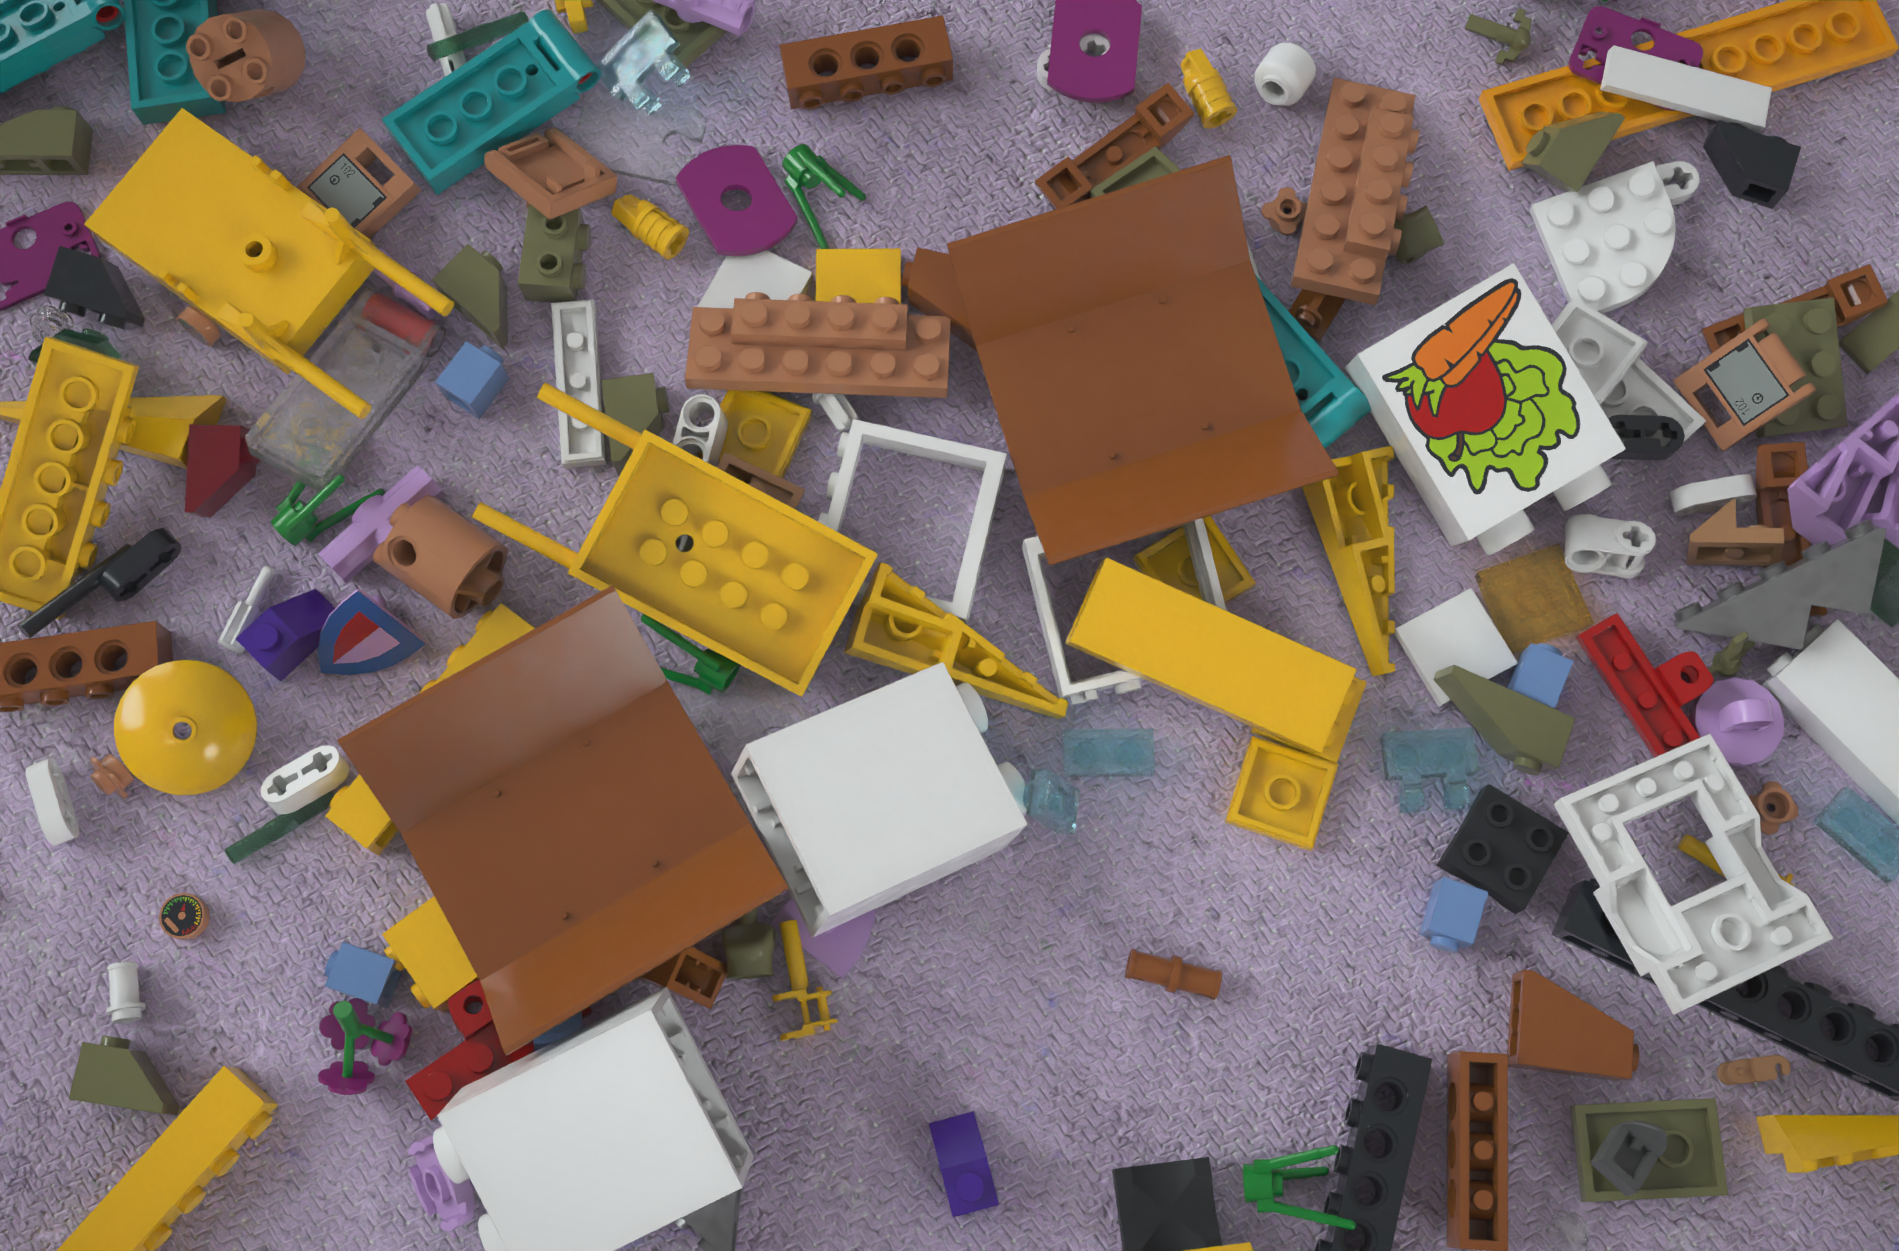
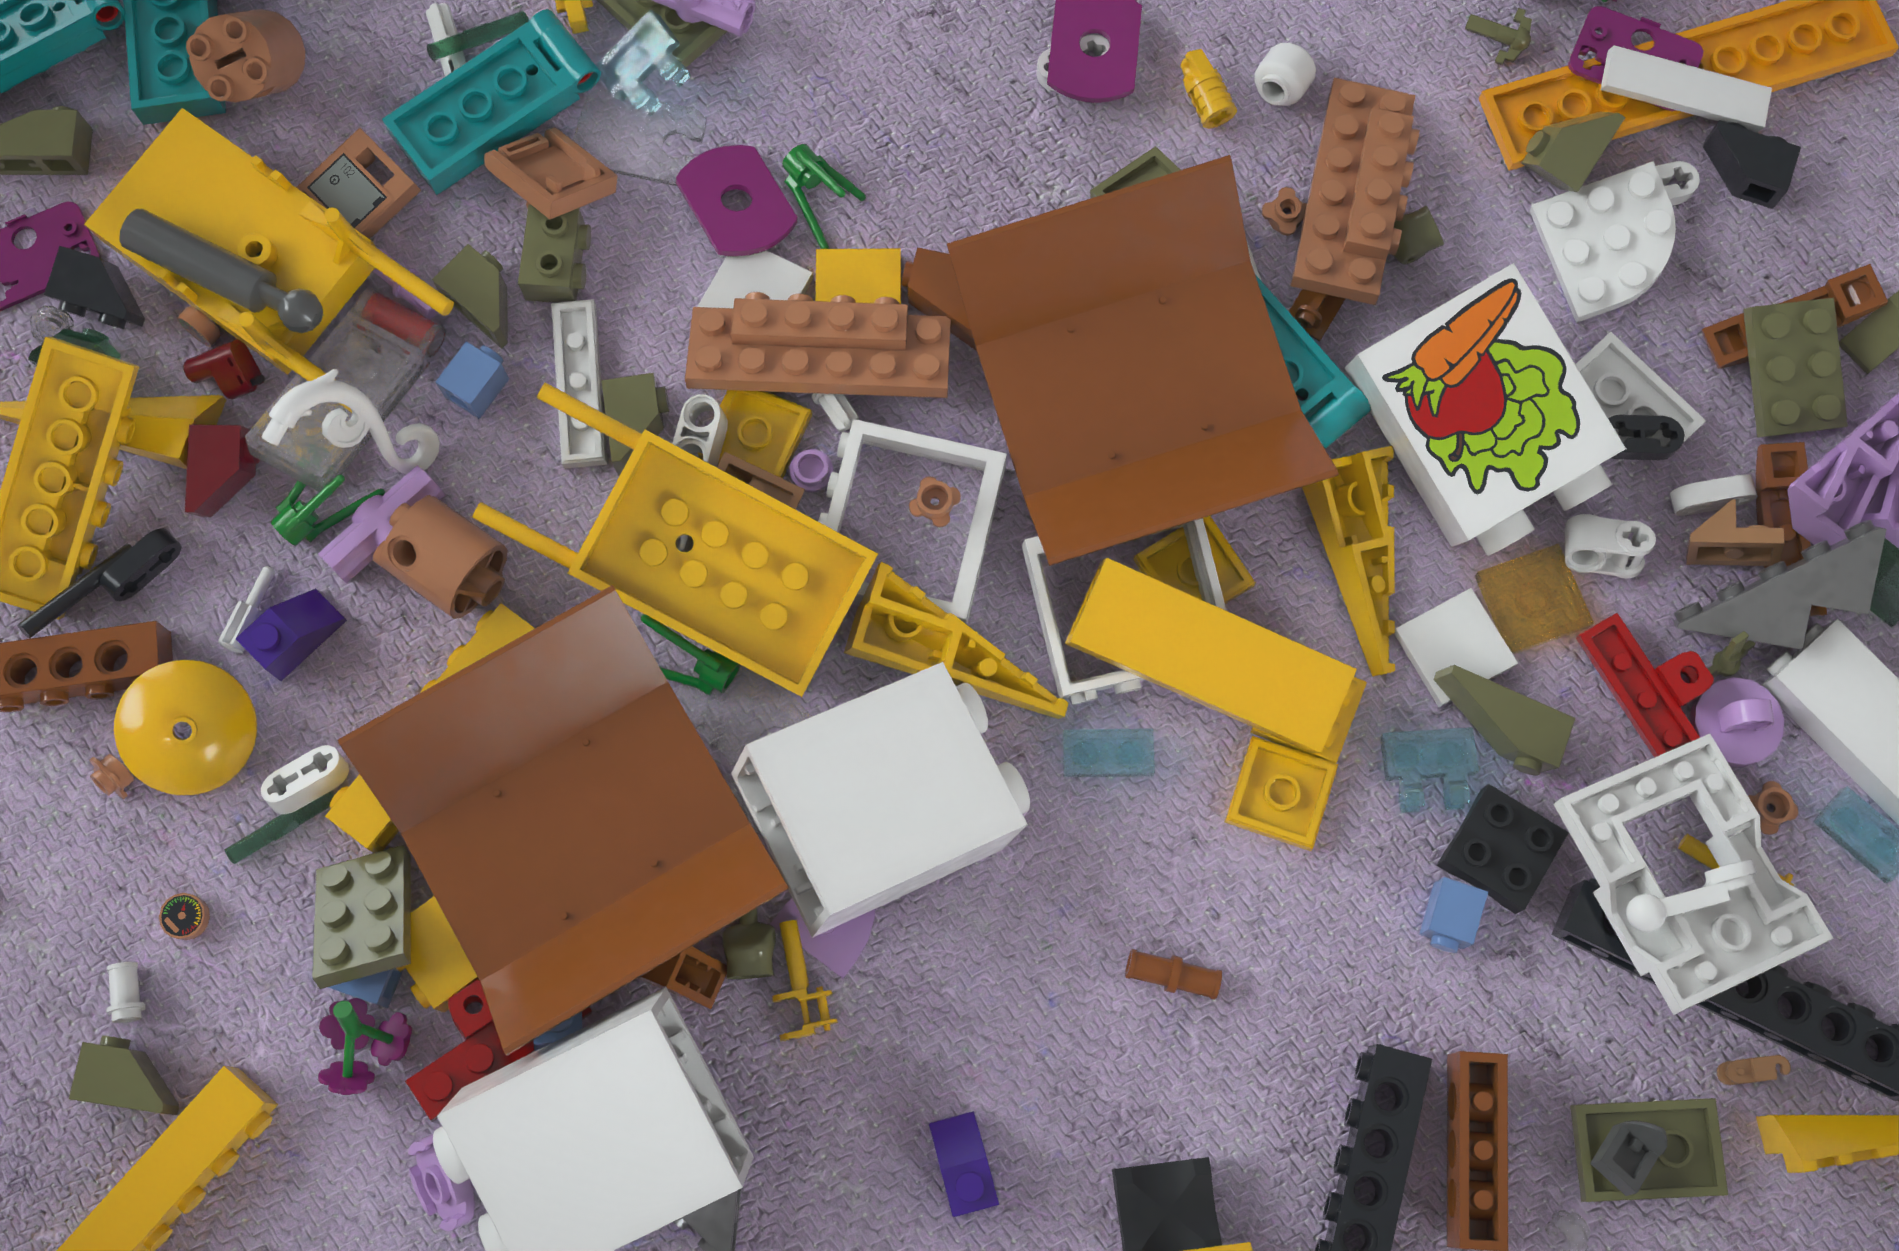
white beam [26,758,79,846] -> none
shield [318,588,426,675] -> none
yellow hinge [611,194,689,260] -> none
dark orange brick [779,15,953,110] -> none
clear light blue plate [1023,769,1080,834] -> none
dark orange slope [1035,82,1194,209] -> none
green plant [1243,1145,1356,1230] -> none
medium blue brick [1506,643,1574,709] -> none
dark orange slope [1507,969,1639,1081] -> none
white tile [1552,297,1648,406] -> none
container [1673,318,1817,451] -> none
none -> dark grey piece [119,209,323,333]
none -> dark red piece [183,339,265,400]
none -> white plant [261,369,440,474]
none -> olive plate [312,845,411,989]
none -> lavender plate [790,449,833,492]
none -> nougat plate [909,477,961,527]
none -> white piece [1626,859,1756,932]

